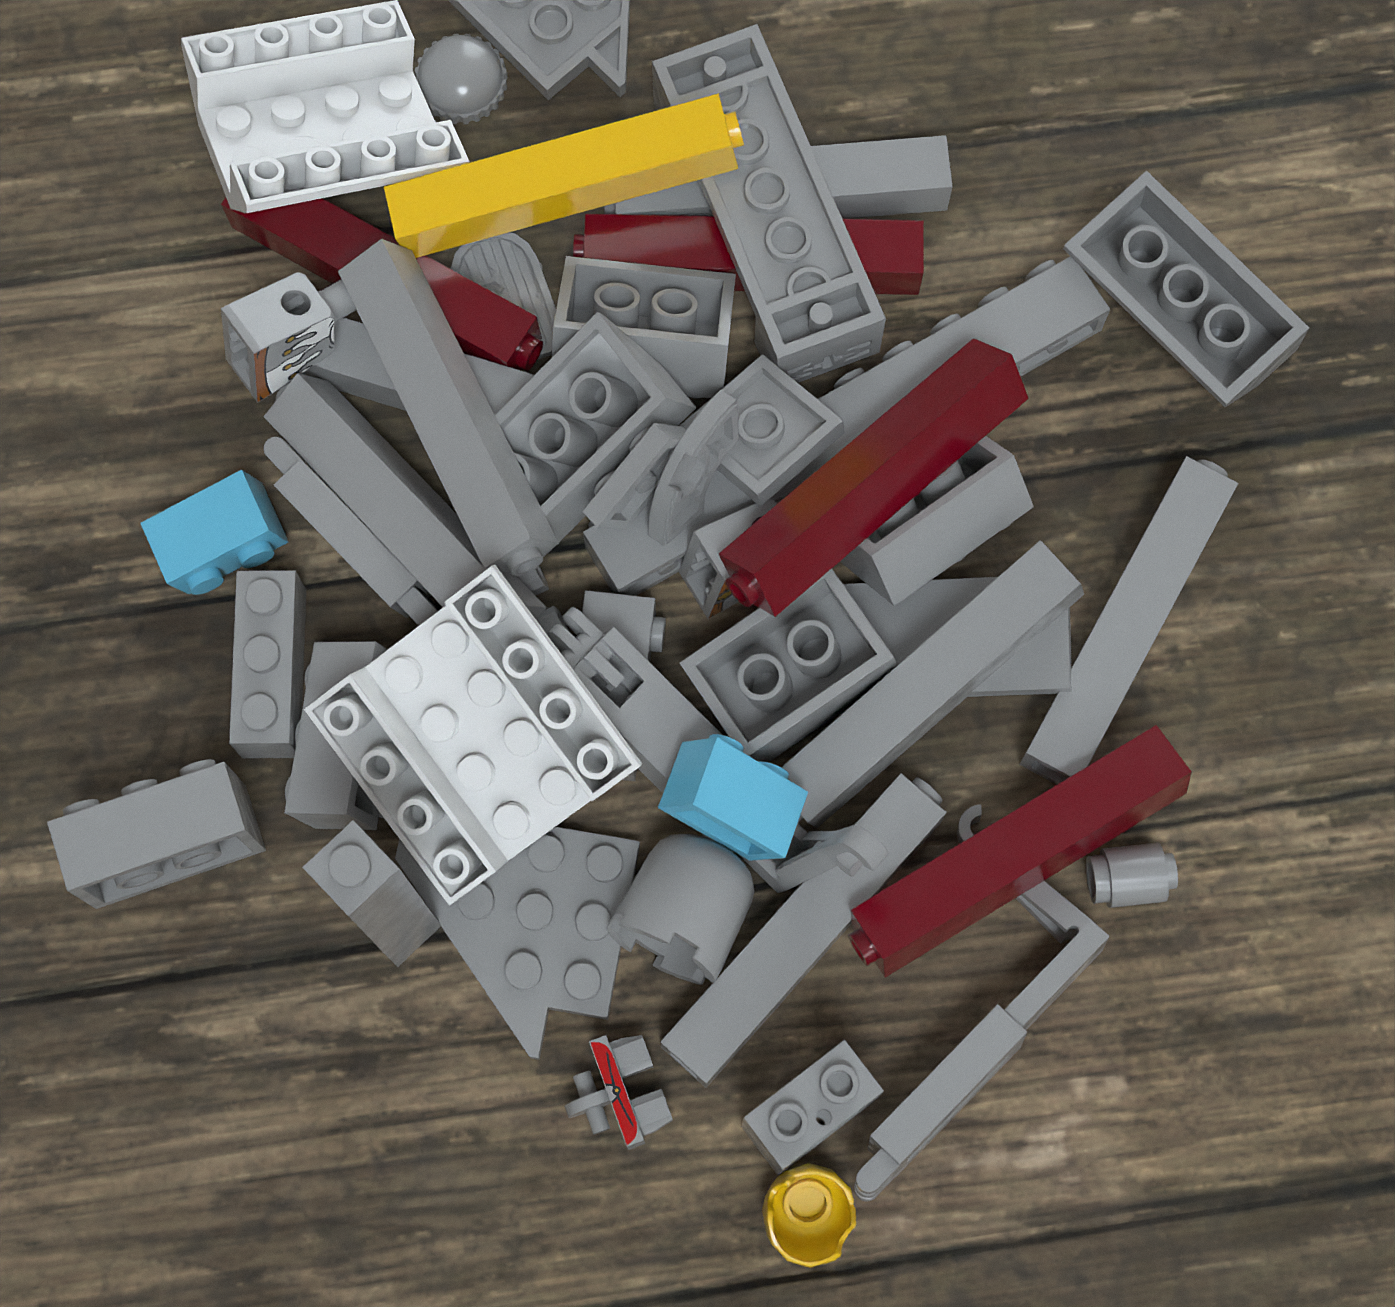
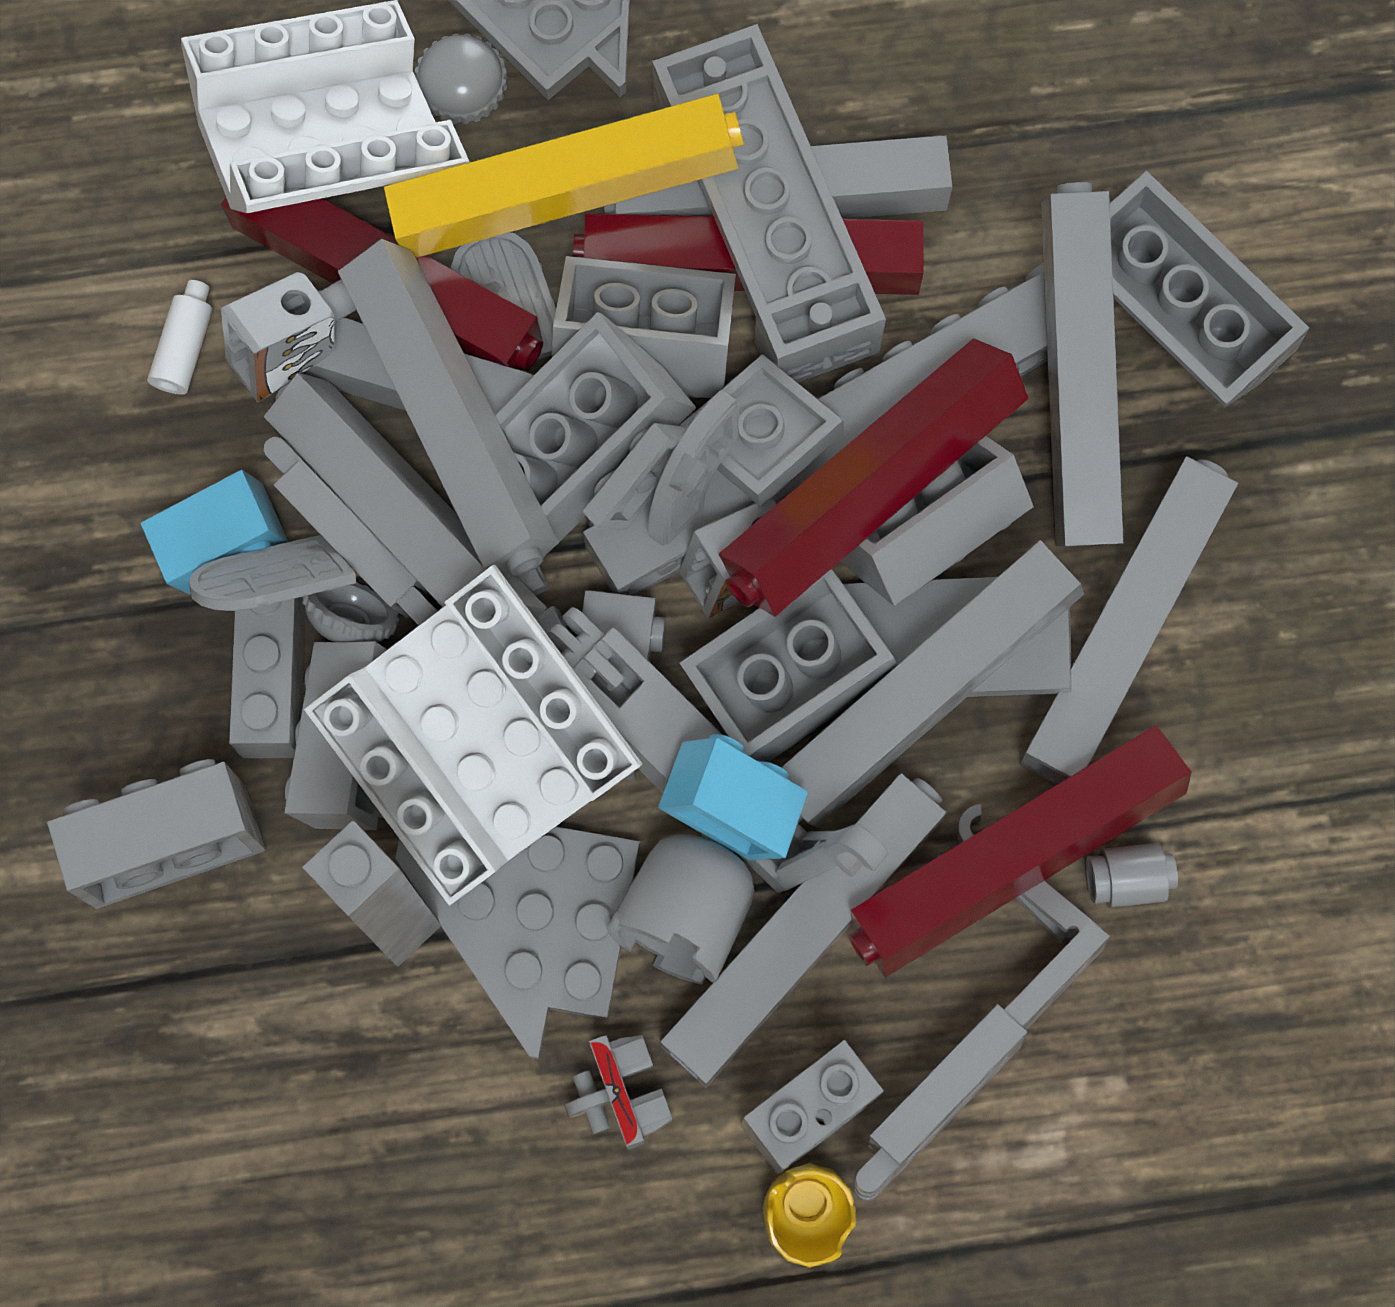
none -> white cylinder [147,280,213,394]
none -> light grey window [189,535,356,611]
none -> light grey hat [302,582,399,643]
none -> light grey brick [1041,182,1123,546]

